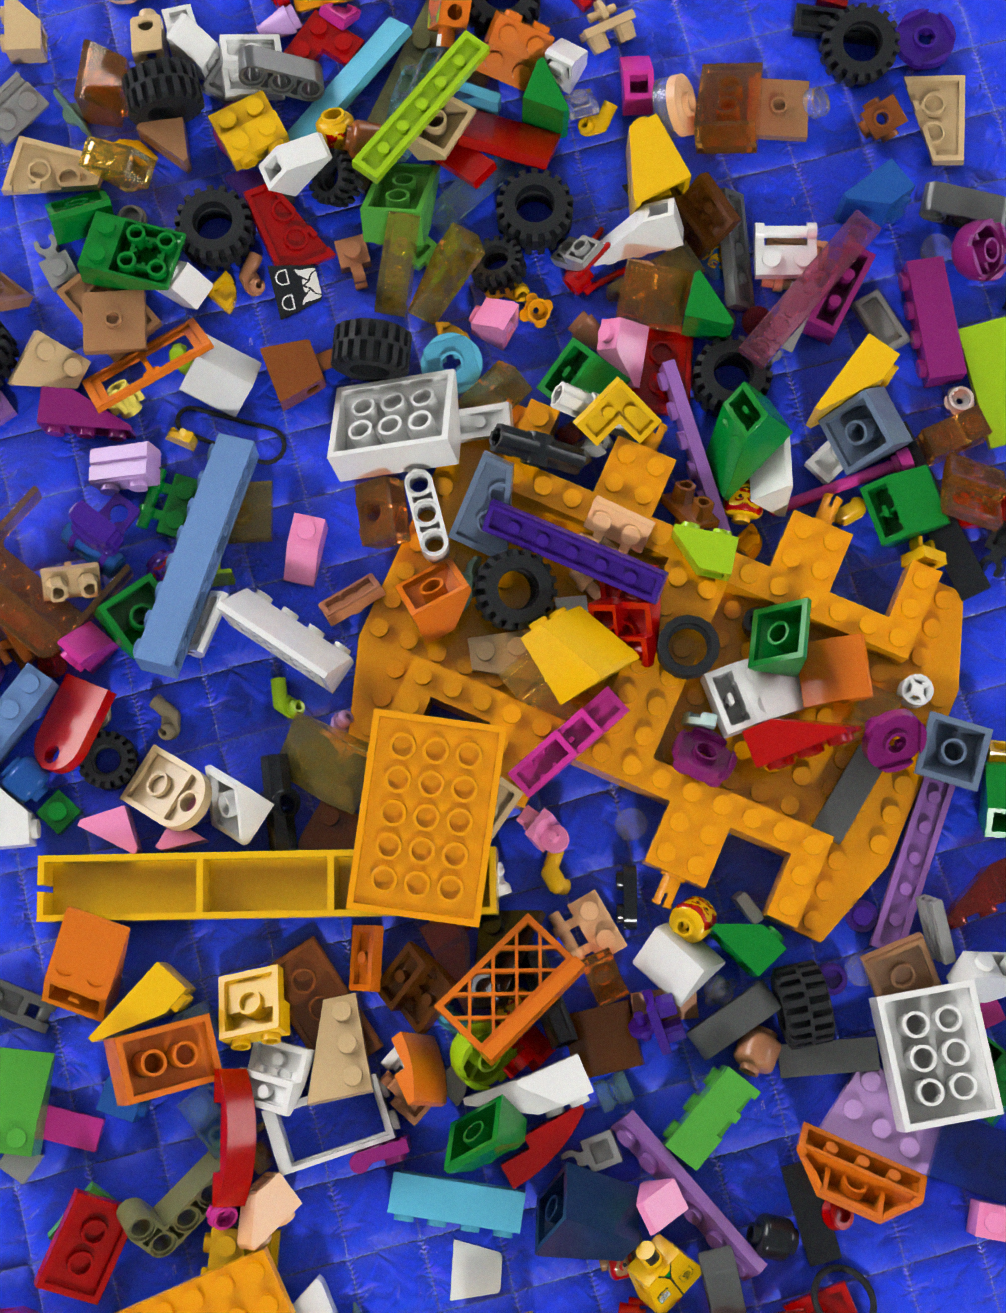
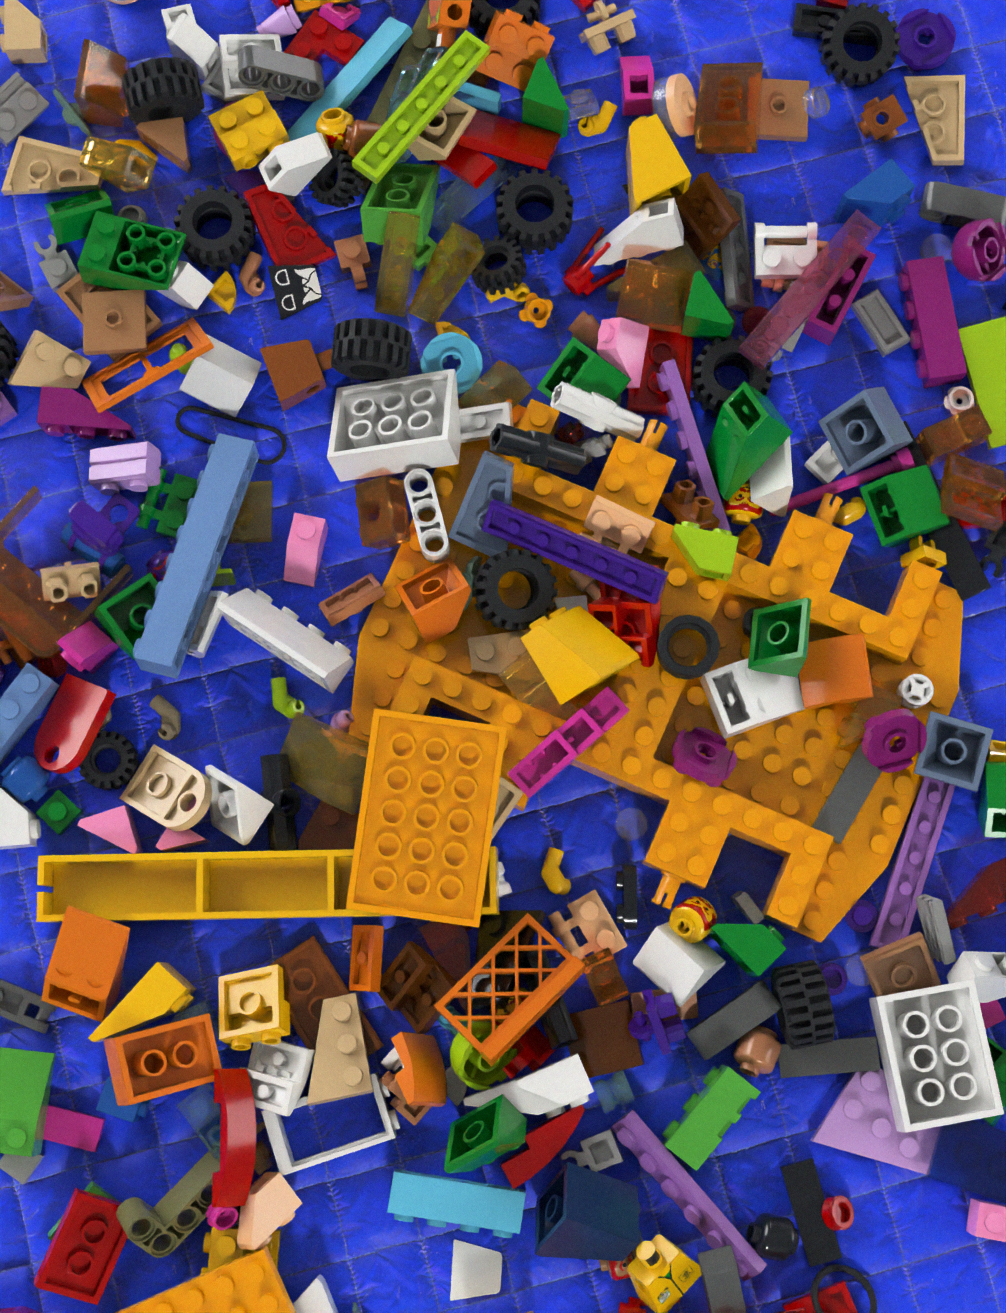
light yellow gear [106,380,145,419] -> none
tan torso [130,8,170,65] -> none
yellow tile [165,427,198,452] -> none
magenta plate [349,1134,413,1174] -> none
bright pink slope [469,298,519,351] -> none
bright pink hips [516,805,570,854] -> none
white slope [545,38,588,94] -> none
light grey slope [550,235,604,271] -> none
yellow plate [573,376,662,446] -> none
bright pink slope [636,1178,689,1236] -> none
light aqua tile [681,711,718,731] -> none
clear plate [704,975,737,1007] -> none
red slope [742,718,862,771] -> none
orange wedge [796,1122,928,1224] -> none
yellow slope [806,333,900,428] -> none

